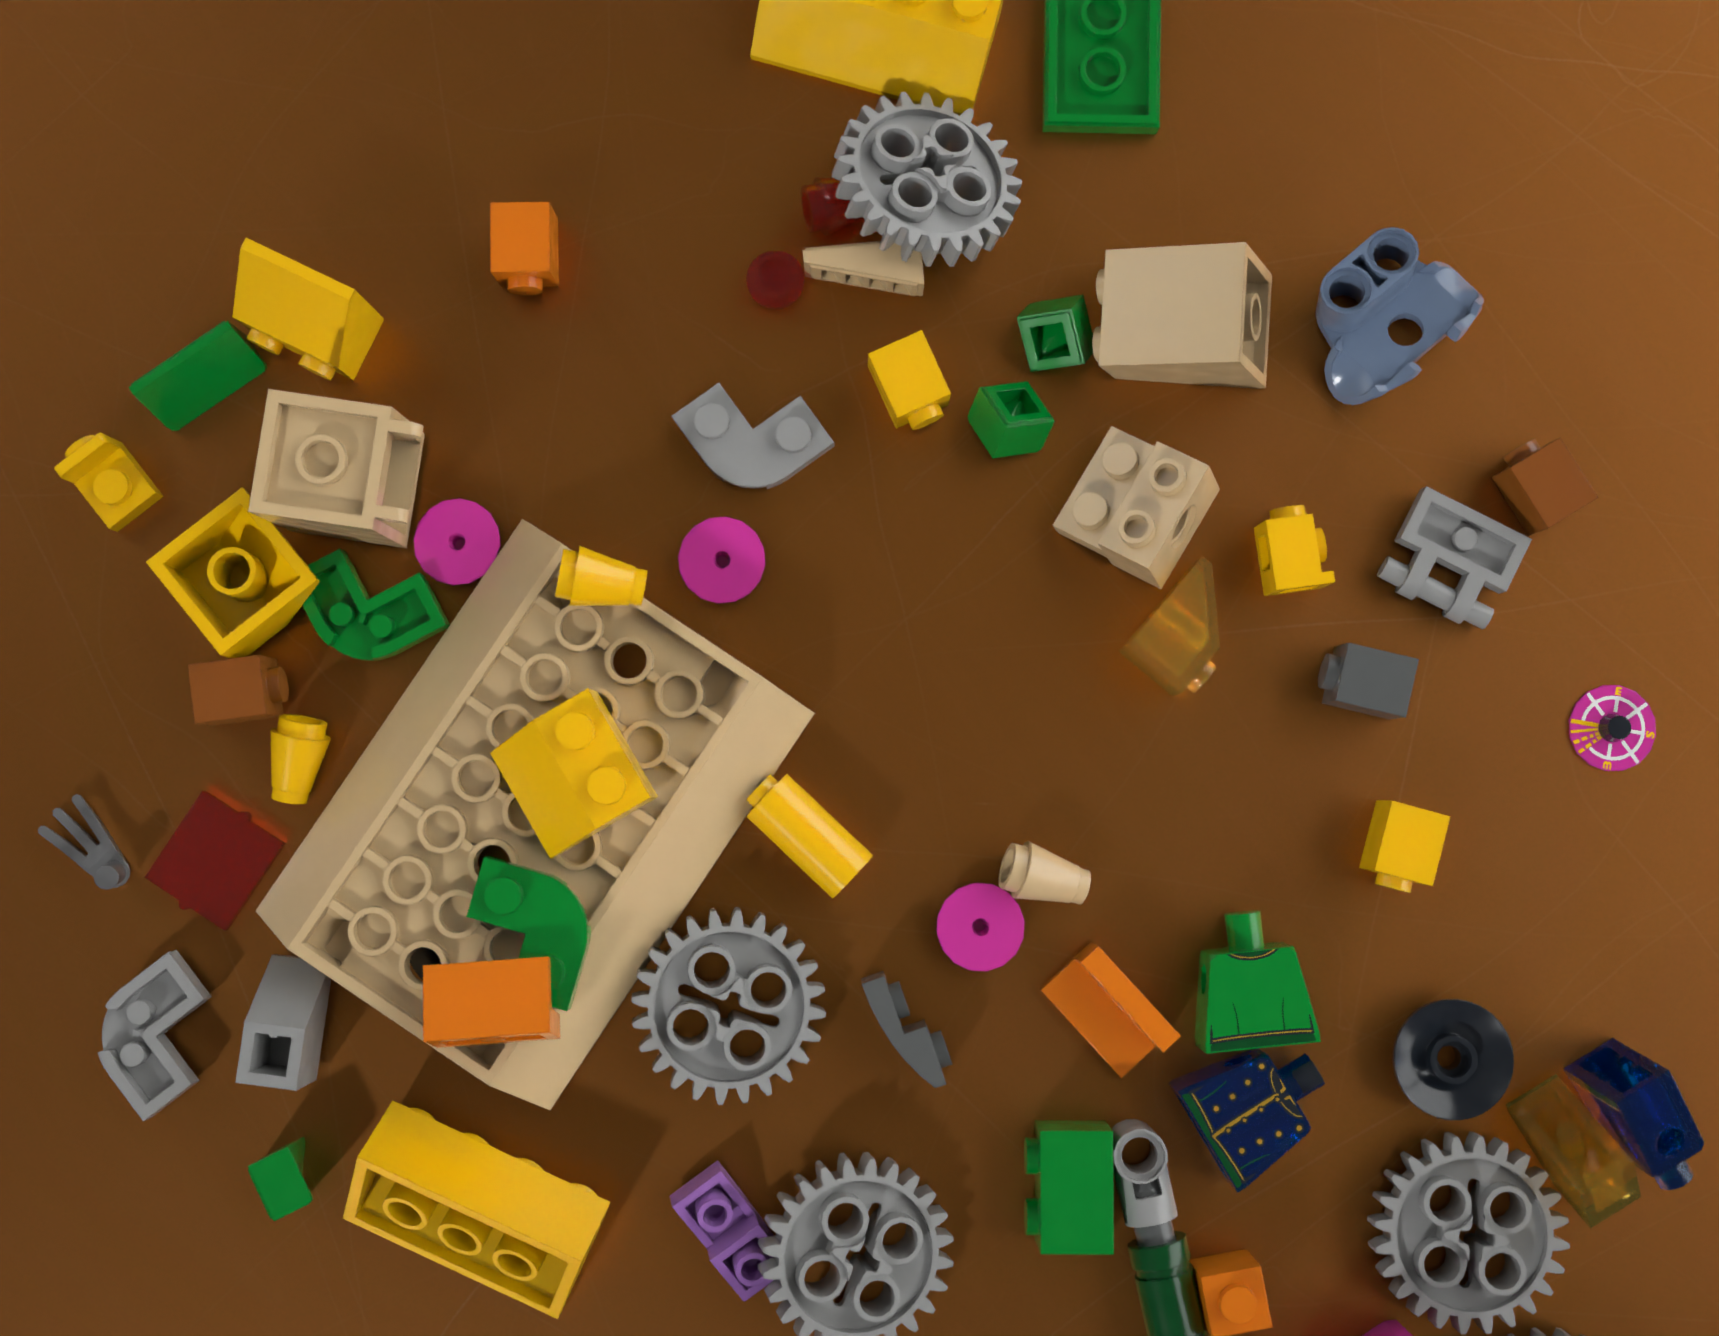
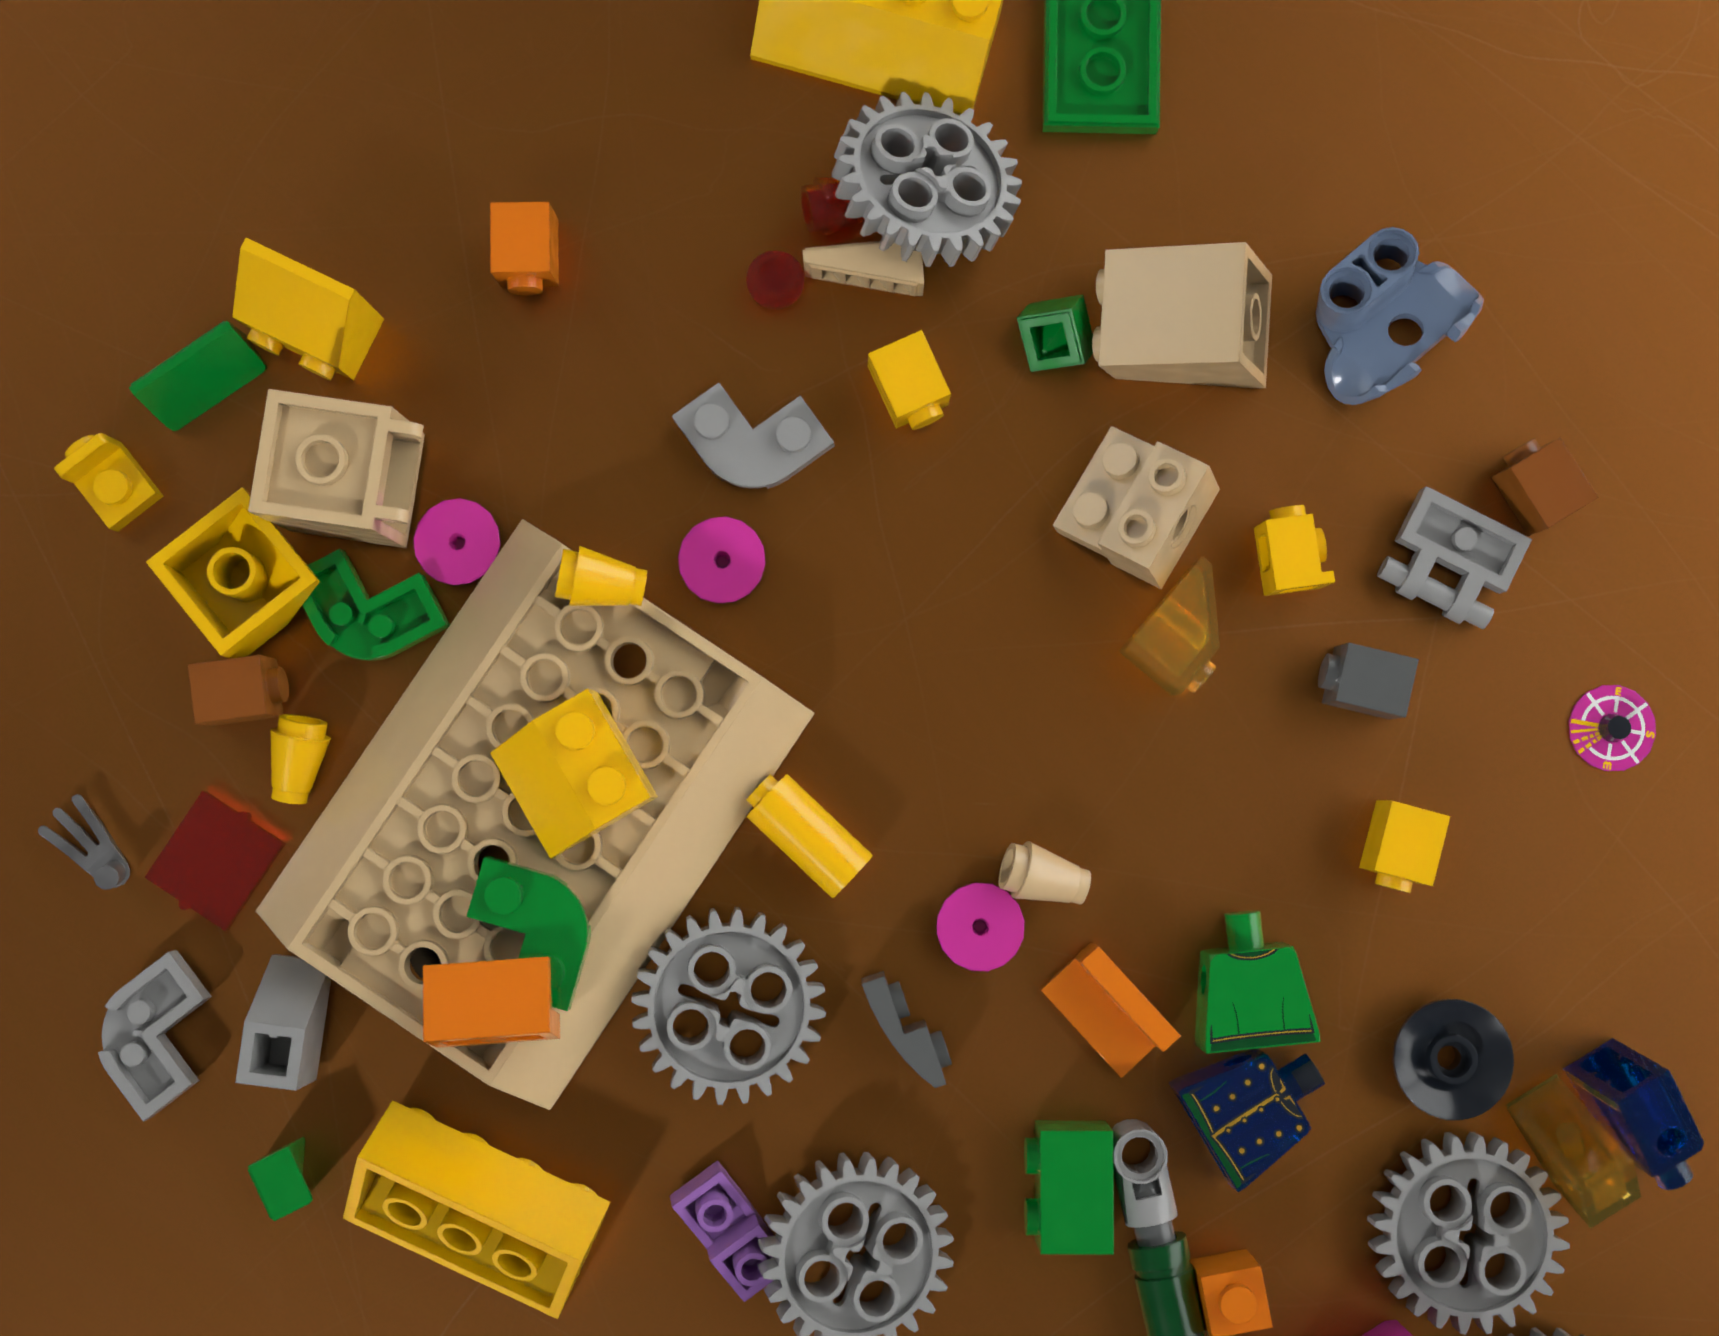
green slope [968,381,1055,458] -> none

